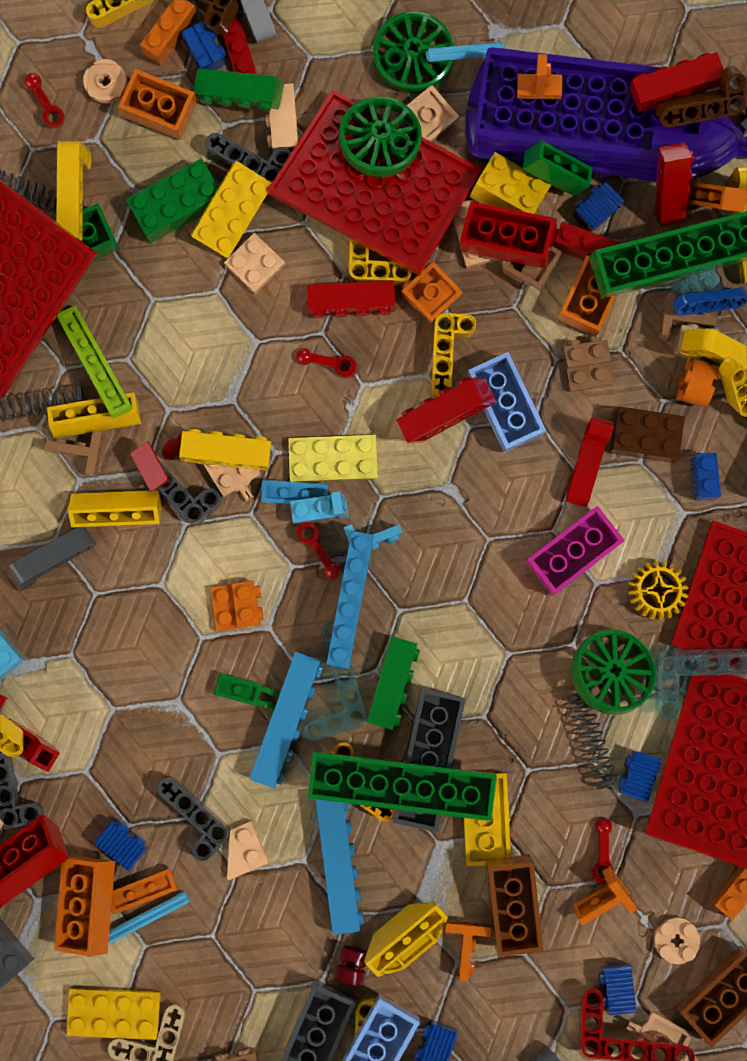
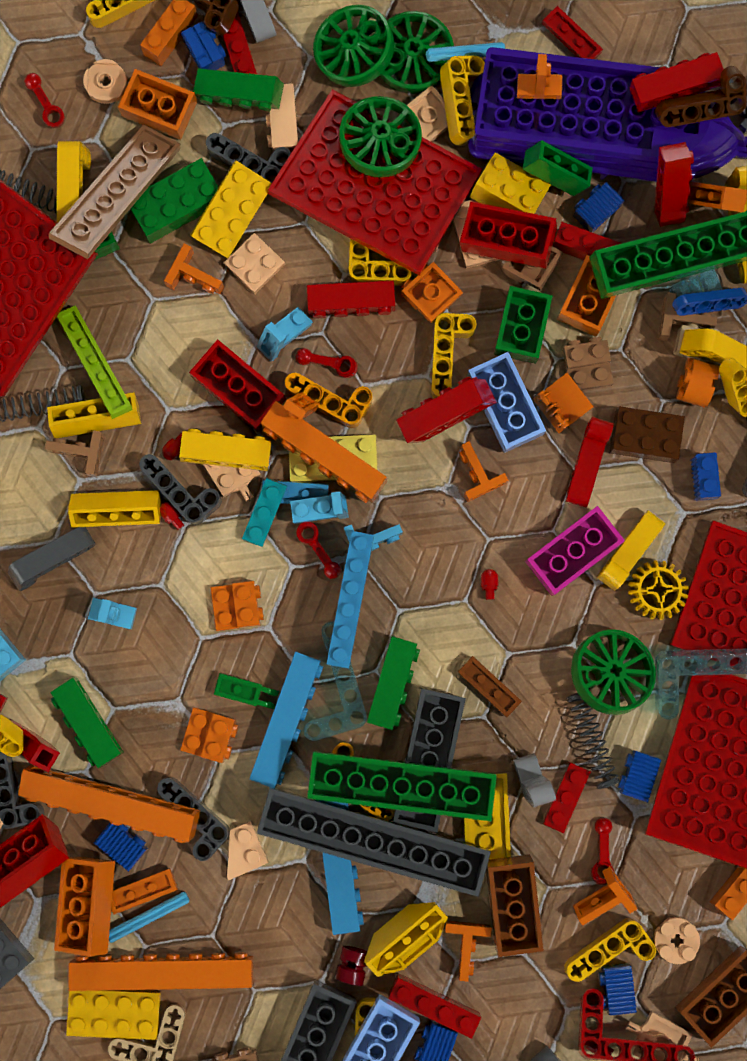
red slope [130,441,171,492] -> none
none -> orange brick [18,764,200,843]
none -> medium nougat plate [49,124,181,259]
none -> green brick [50,677,124,768]
none -> orange brick [69,952,253,991]
none -> medium azure bracket [88,598,137,630]
none -> red cylinder [160,502,184,530]
none -> orange bracket [164,243,224,294]
none -> orange plate [180,707,239,763]
none -> red brick [189,339,286,432]
none -> teal plate [242,477,288,547]
none -> medium azure bracket [256,307,313,362]
none -> dark grey brick [257,787,491,897]
none -> orange brick [261,401,388,503]
none -> orange plate [283,392,320,420]
none -> light orange beam [285,373,372,428]
none -> green piece [313,5,394,87]
none -> red brick [388,973,482,1039]
none -> yellow beam [440,56,485,146]
none -> dark orange plate [457,656,522,718]
none -> orange bracket [459,441,509,502]
none -> red cylinder [481,569,499,600]
none -> green brick [494,286,553,364]
none -> light grey beam [513,753,556,807]
none -> orange hinge [533,372,594,433]
none -> red plate [542,6,603,59]
none -> red plate [542,762,591,833]
none -> yellow beam [564,918,656,982]
none -> yellow beam [597,510,666,591]

